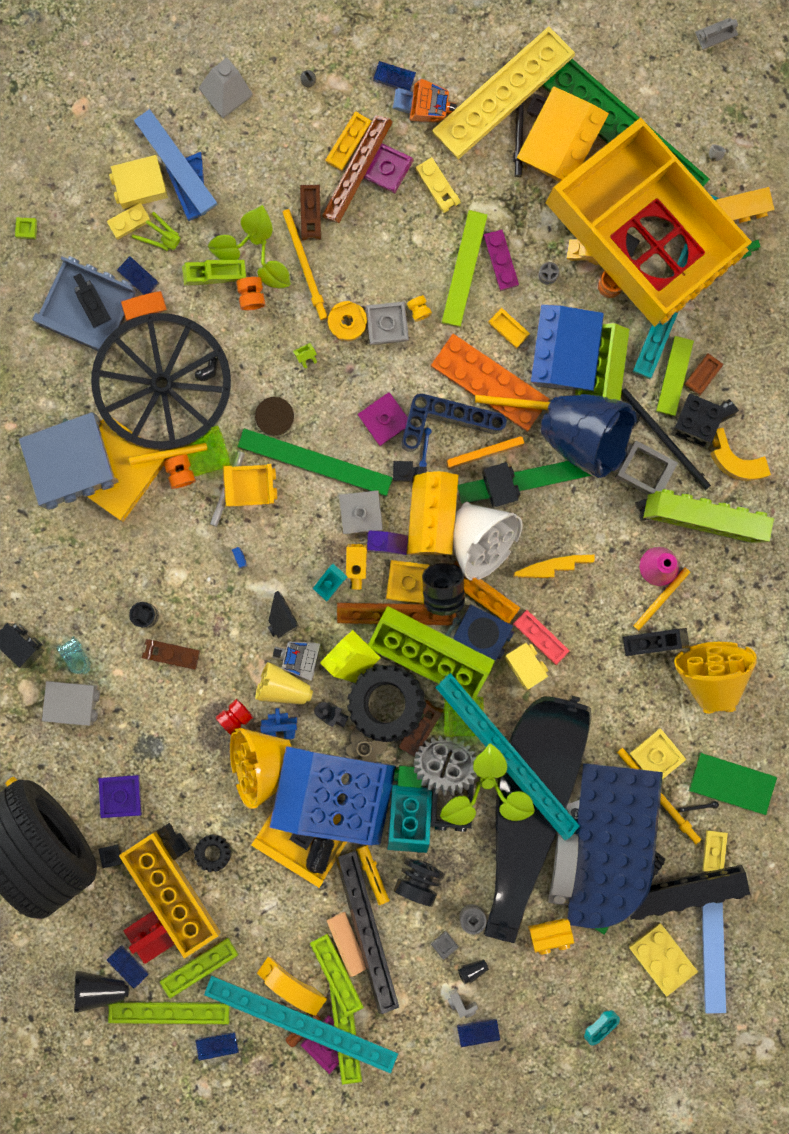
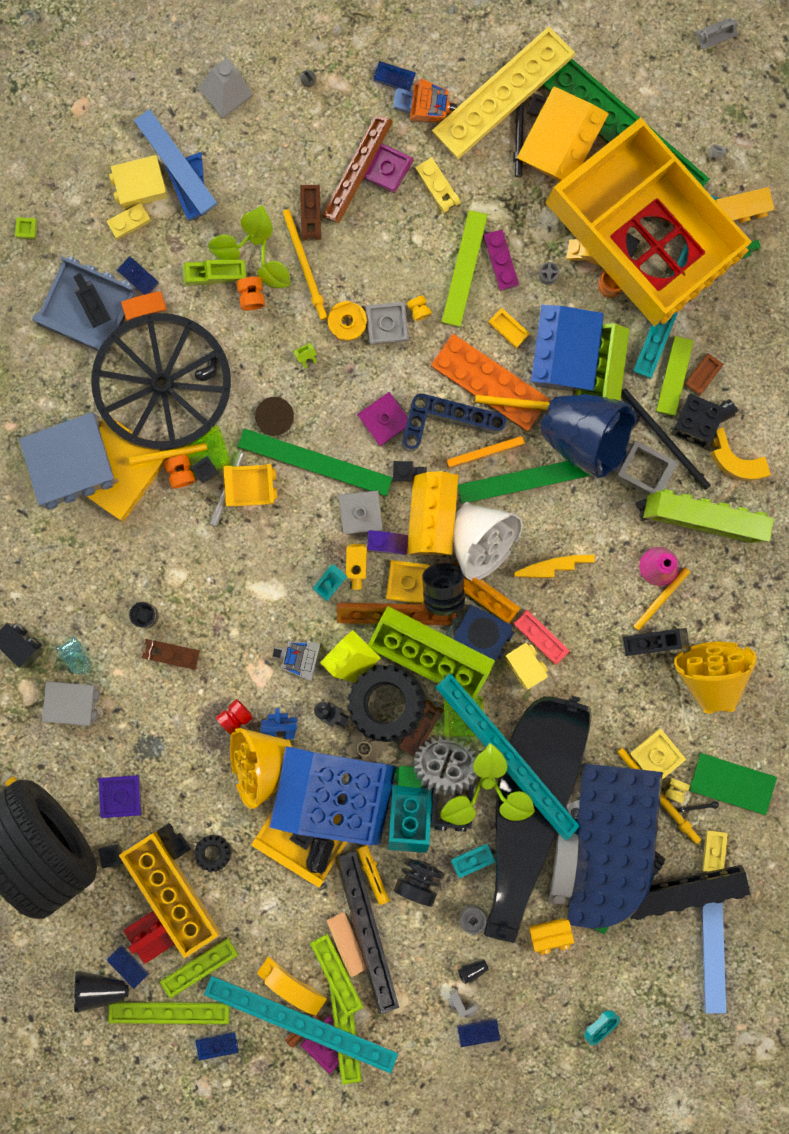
lime plant [132,212,181,251] -> none
blue tile [232,547,248,569] -> none
light yellow cone [255,662,313,705] -> none
black slope [268,591,300,639] -> none
yellow tile [325,111,372,172] -> none
blue hinge [419,428,432,467] -> none
flat silver tile [431,931,459,960] -> none
black brick [482,462,521,510] -> none
light yellow plate [629,922,698,997] -> none
none -> black plate [191,456,219,484]
none -> teal plate [451,843,495,878]
none -> light yellow wheel [665,778,691,804]

